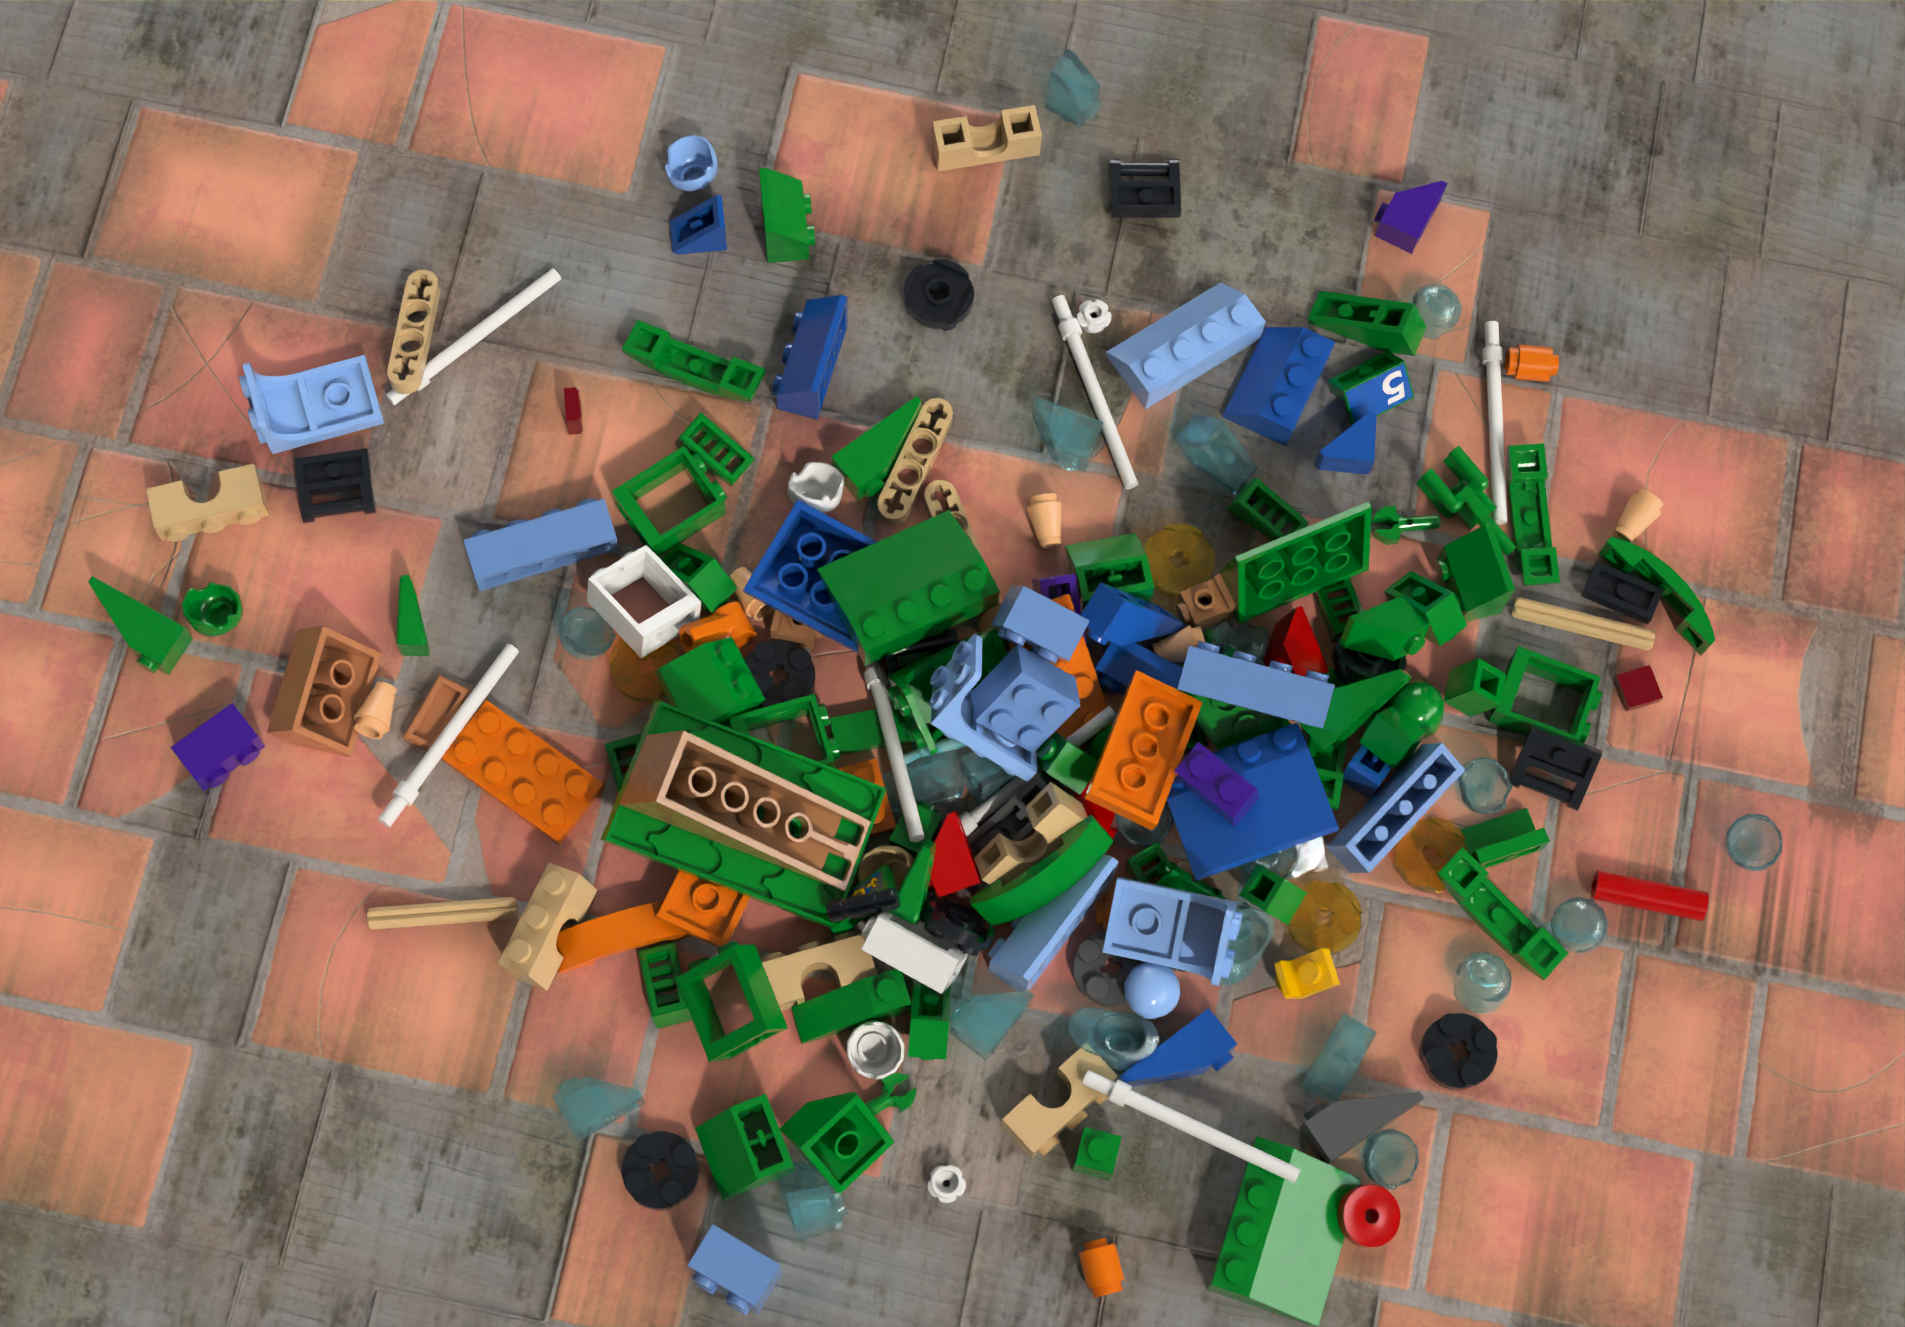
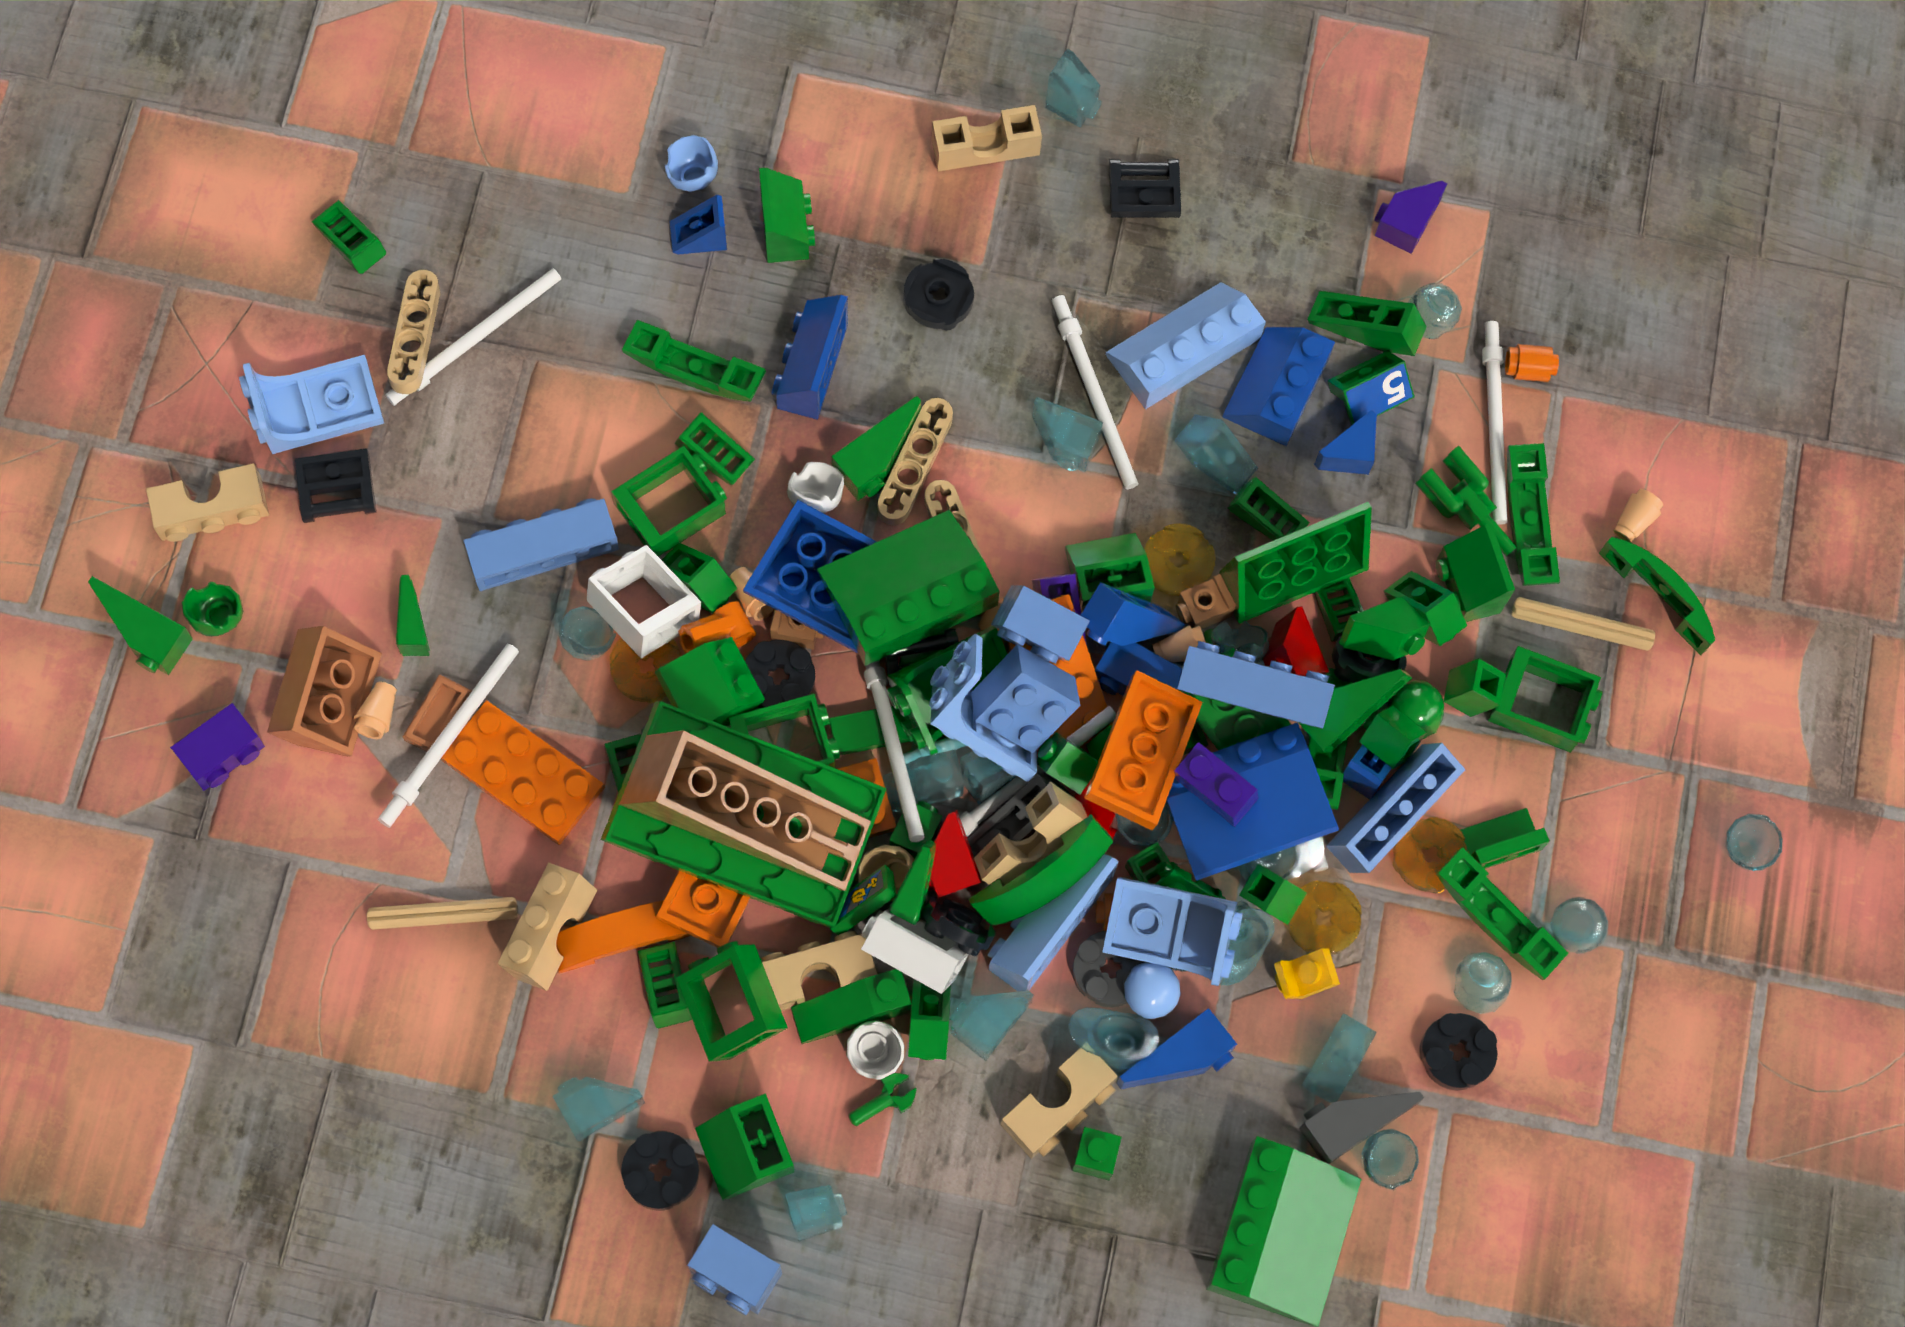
dark red tile [564,387,583,435] -> none
green slope [779,1091,895,1195] -> none
black axle [826,888,901,922] -> none
white plate [928,1165,966,1203] -> none
light nougat cone [1026,493,1062,548] -> none
white plate [1077,300,1111,333] -> none
orange brick [1078,1238,1125,1298] -> none
white bar [1082,1070,1301,1184] -> none
red piece [1337,1185,1401,1247] -> none
green bar [1371,506,1441,545] -> none
clear light blue hair [1455,757,1512,815] -> none
black plate [1507,724,1602,811] -> none
black plate [1581,561,1664,625] -> none
red piece [1590,870,1709,921] -> none
dark red tile [1613,665,1663,712] -> none
none -> green slope [311,200,386,274]

